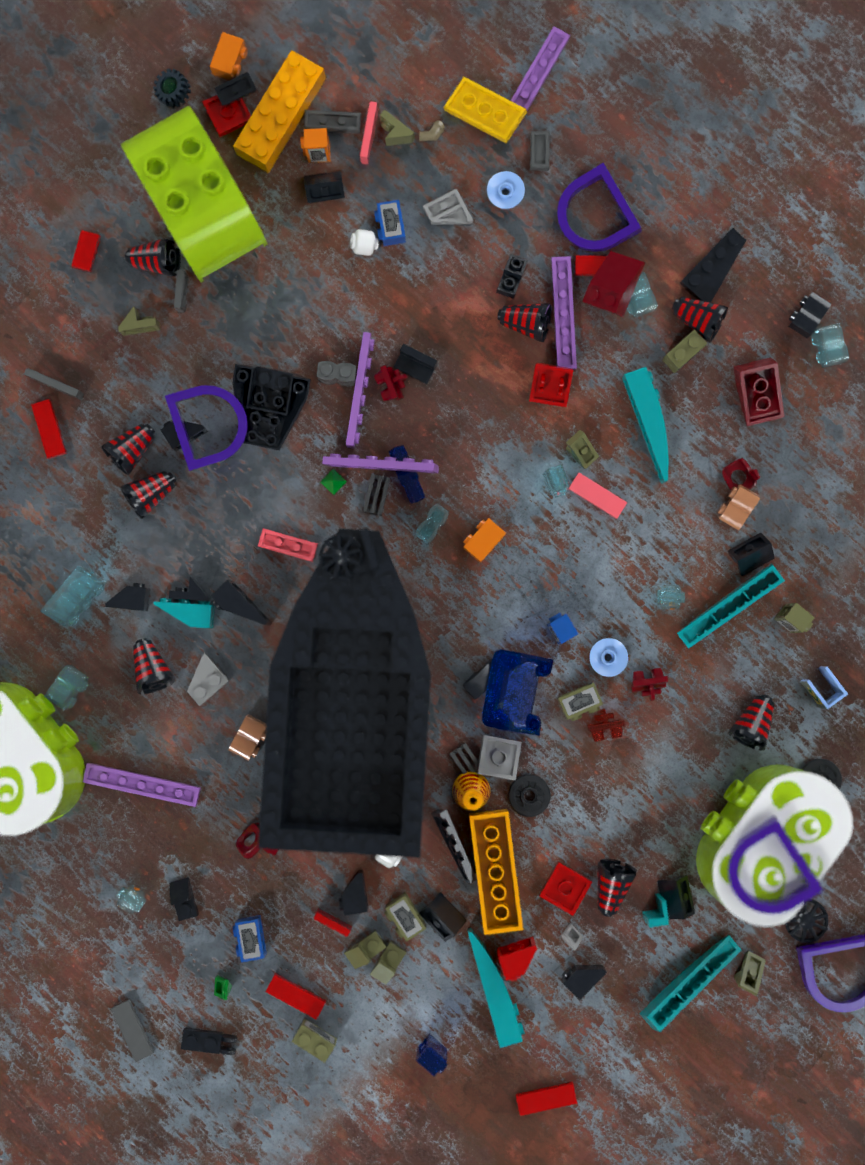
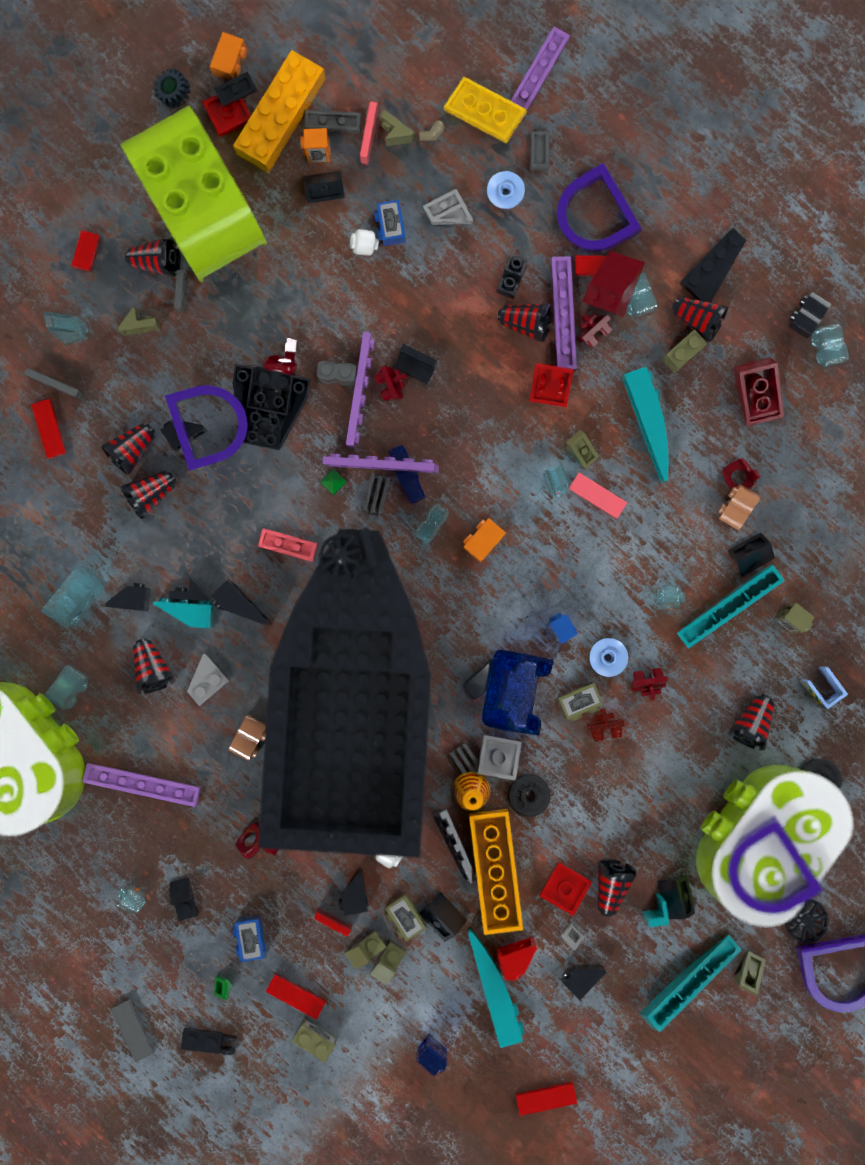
none -> clear light blue slope [43,311,88,345]
none -> dark red piece [263,337,298,375]
none -> dark red hips [576,313,613,348]

